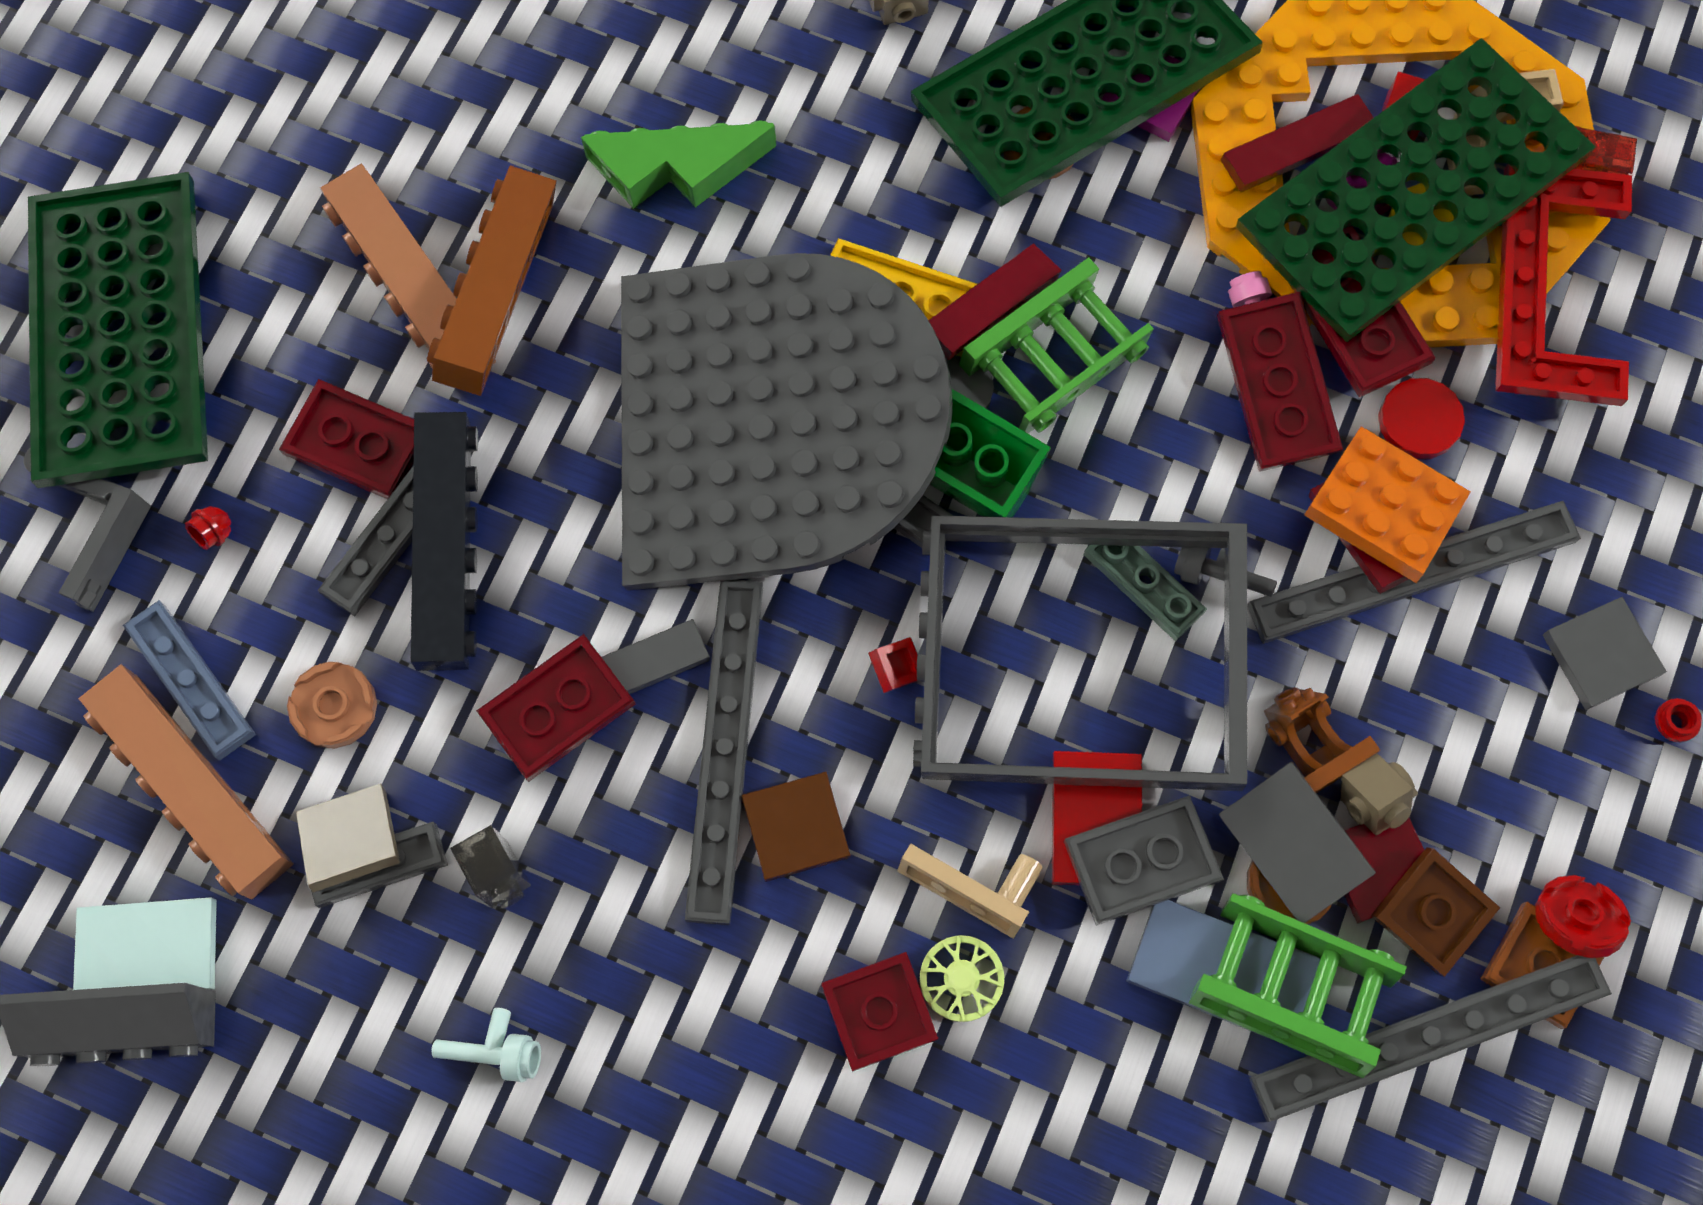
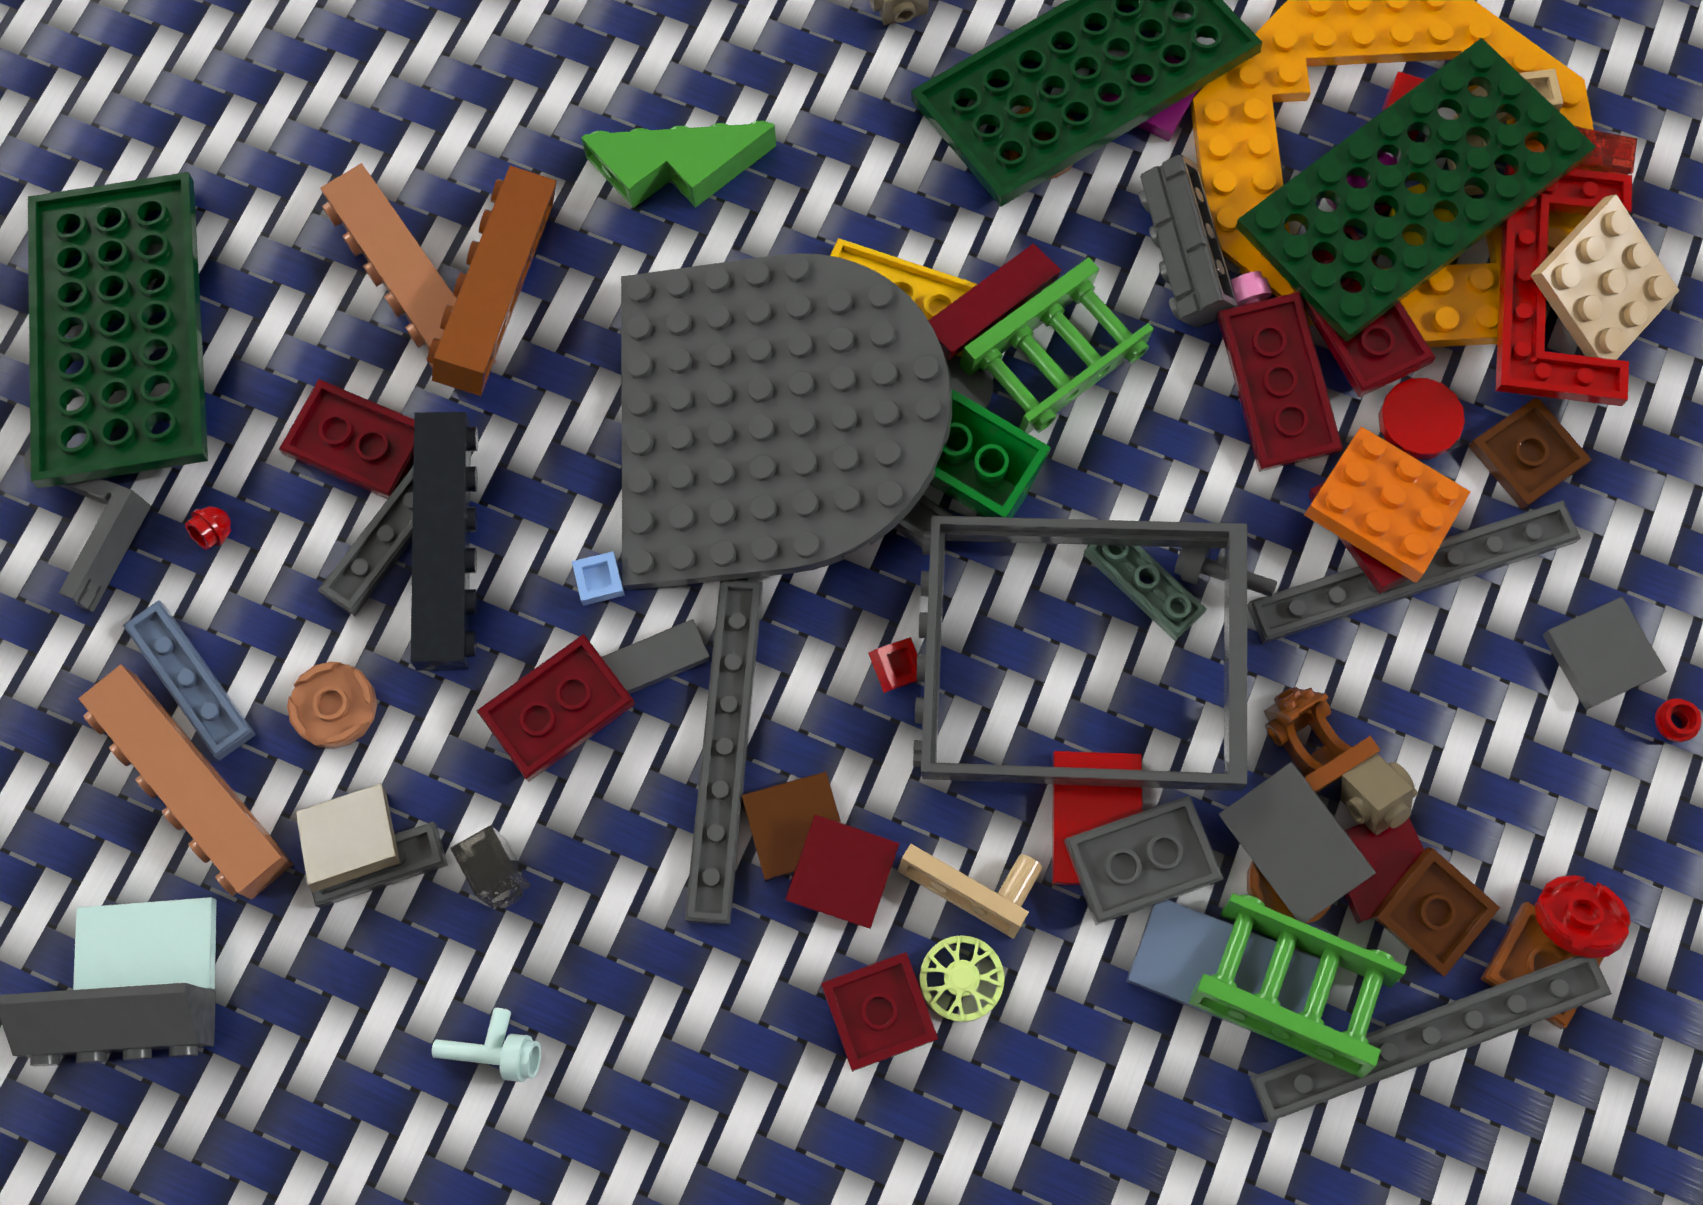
dark red tile [1221,94,1374,192] -> none
none -> light blue plate [572,551,625,606]
none -> dark red tile [785,814,900,929]
none -> dark grey brick [1139,155,1238,328]
none -> reddish brown tile [1468,396,1592,510]
none -> tan plate [1530,194,1680,360]

